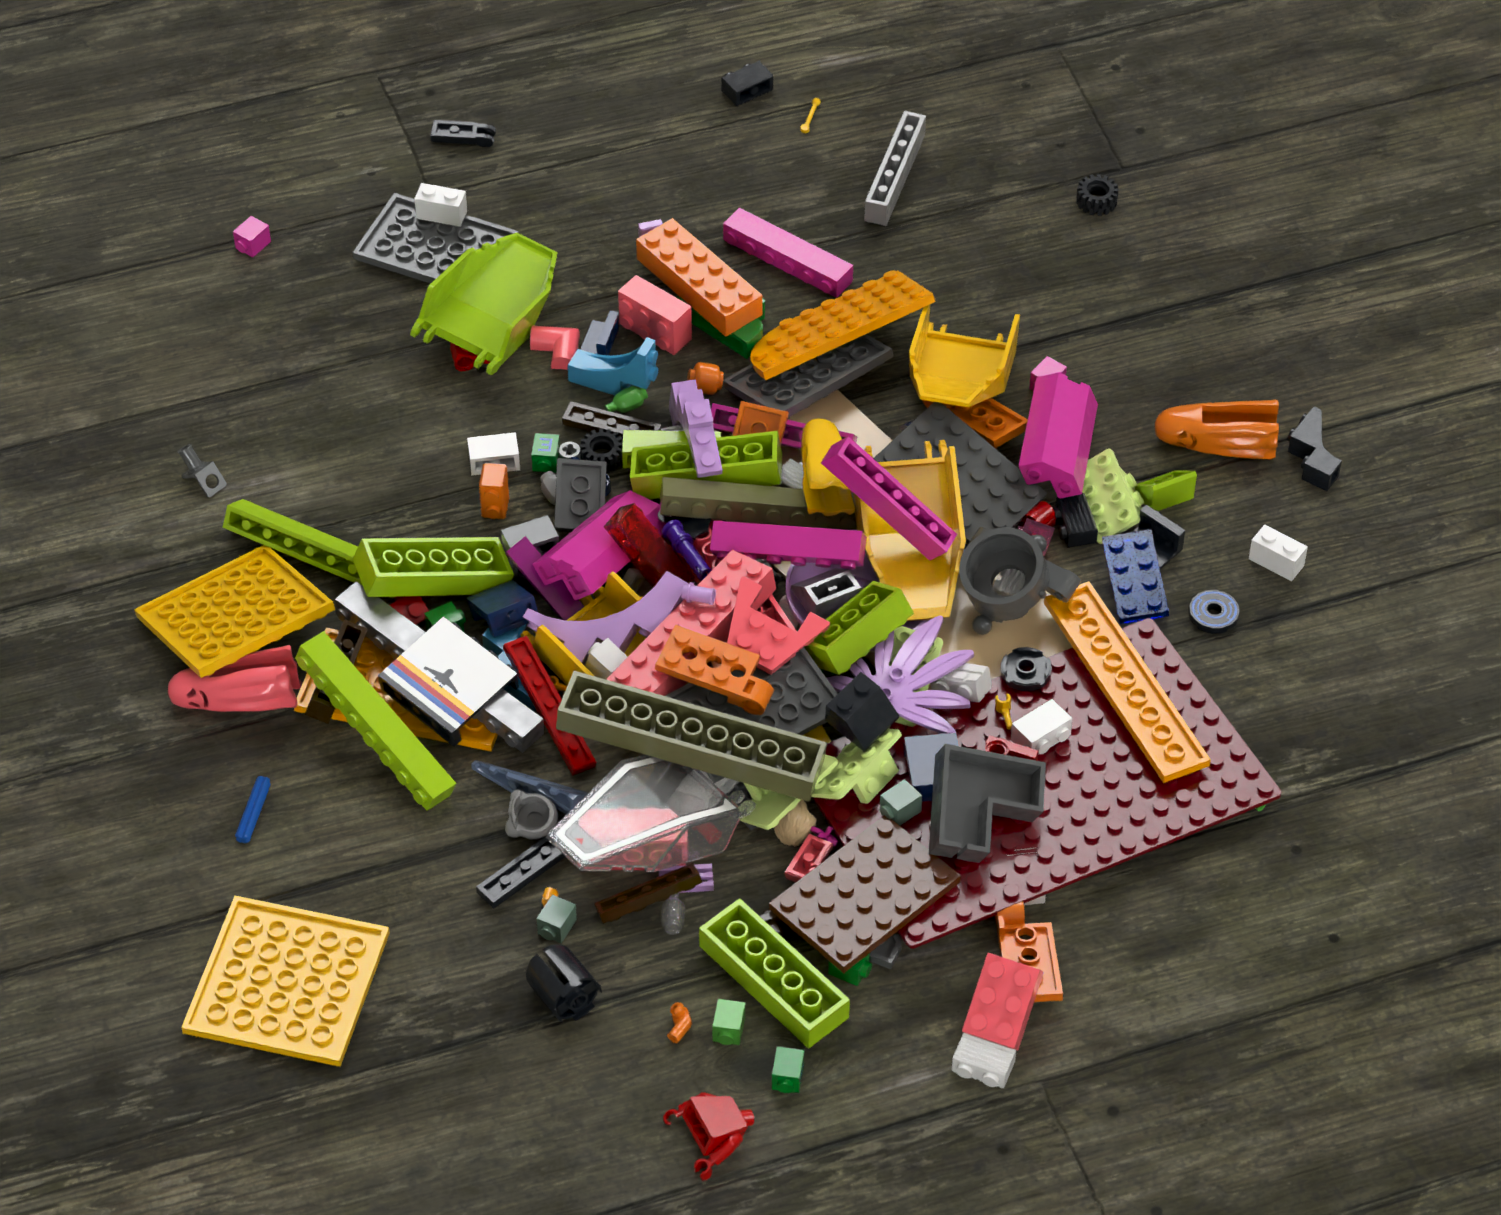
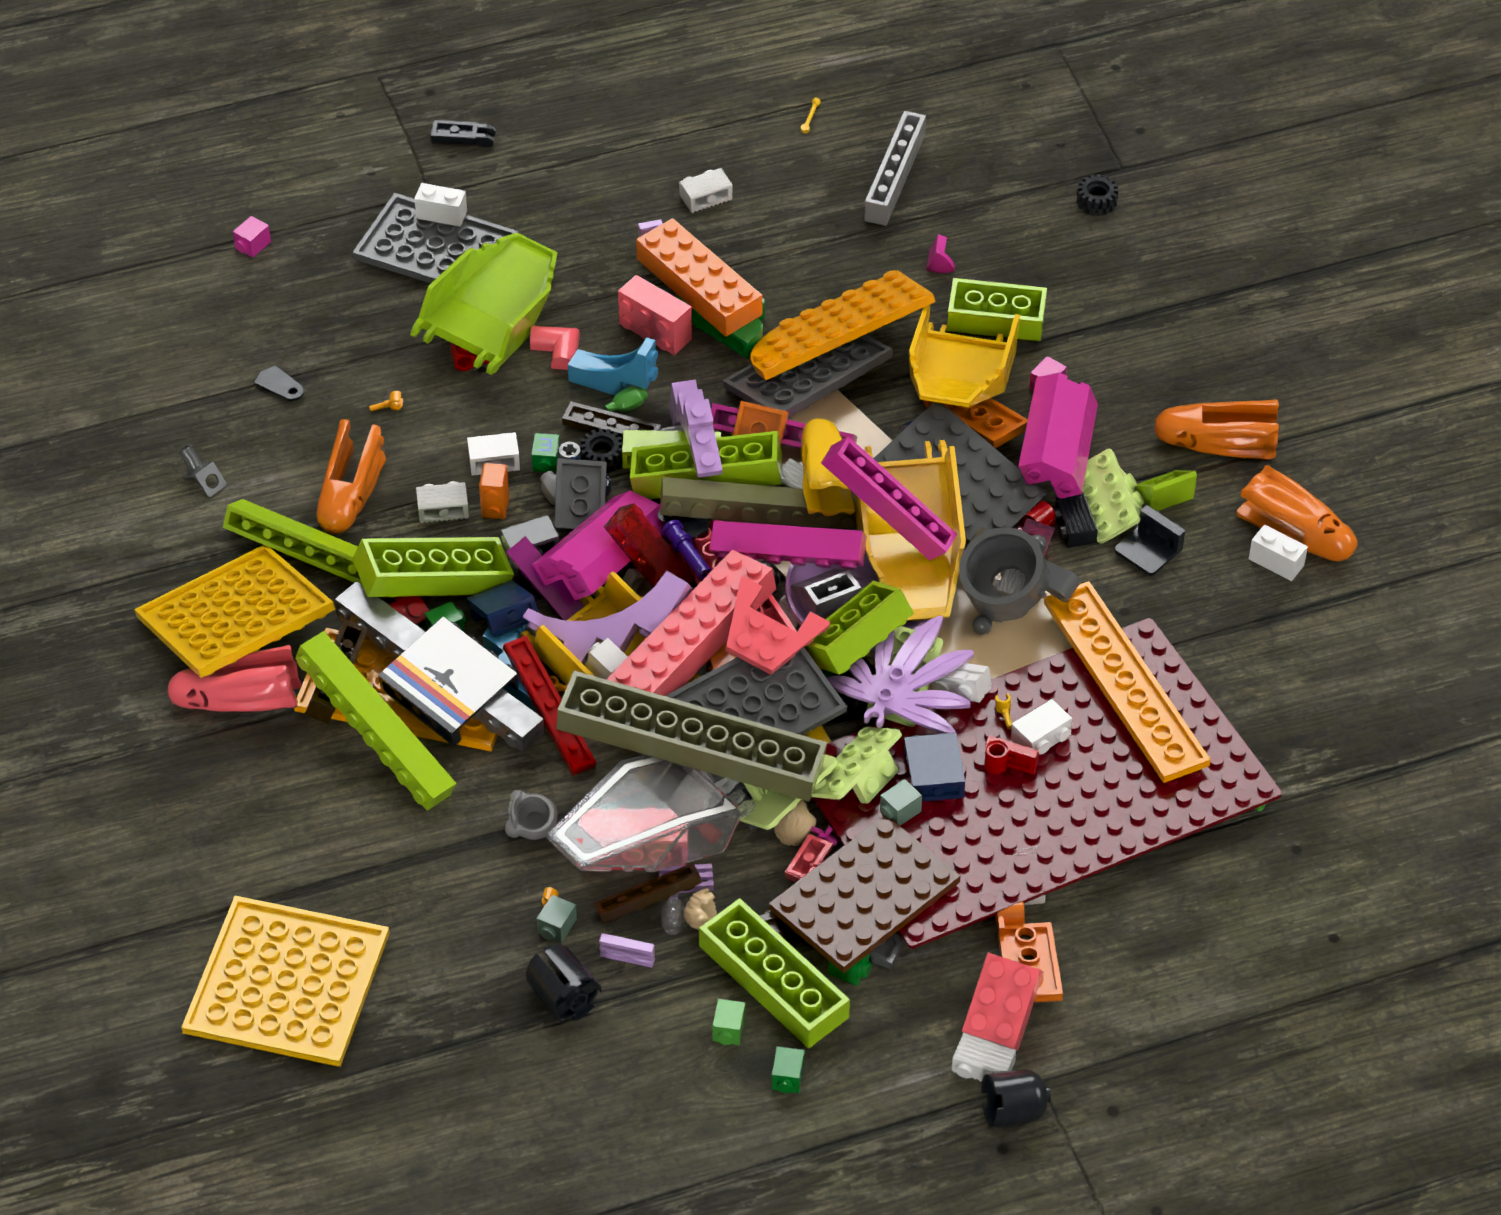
blue axle [235,776,271,844] -> none
sand blue wedge [471,760,594,822] -> none
plate [476,828,572,909] -> none
panel [580,311,620,355] -> none
orange hinge [655,624,774,715] -> none
red torso [663,1092,754,1180] -> none
orange arm [667,1002,692,1044] -> none
lavender pin [682,582,716,605] -> none
orange head [687,362,724,395] -> none
black brick [721,60,773,107] -> none
brick [723,208,853,298] -> none
black slope [825,672,899,752] -> none
dark grey piece [929,744,1046,863] -> none
black tile [1000,647,1052,692] -> none
clear blue plate [1102,529,1169,624] -> none
tile [1189,590,1240,634] -> none
arch [1287,406,1342,491] -> none
none -> piece [254,365,304,401]
none -> orange piece [316,419,386,535]
none -> light orange hand [369,391,403,412]
none -> white brick [416,481,469,523]
none -> lavender tile [599,934,655,967]
none -> white brick [679,168,732,213]
none -> tan hair [684,888,717,930]
none -> dark pink tile [926,234,955,273]
none -> lime brick [947,278,1047,341]
none -> black cylinder [981,1070,1051,1128]
none -> orange piece [1236,465,1358,562]

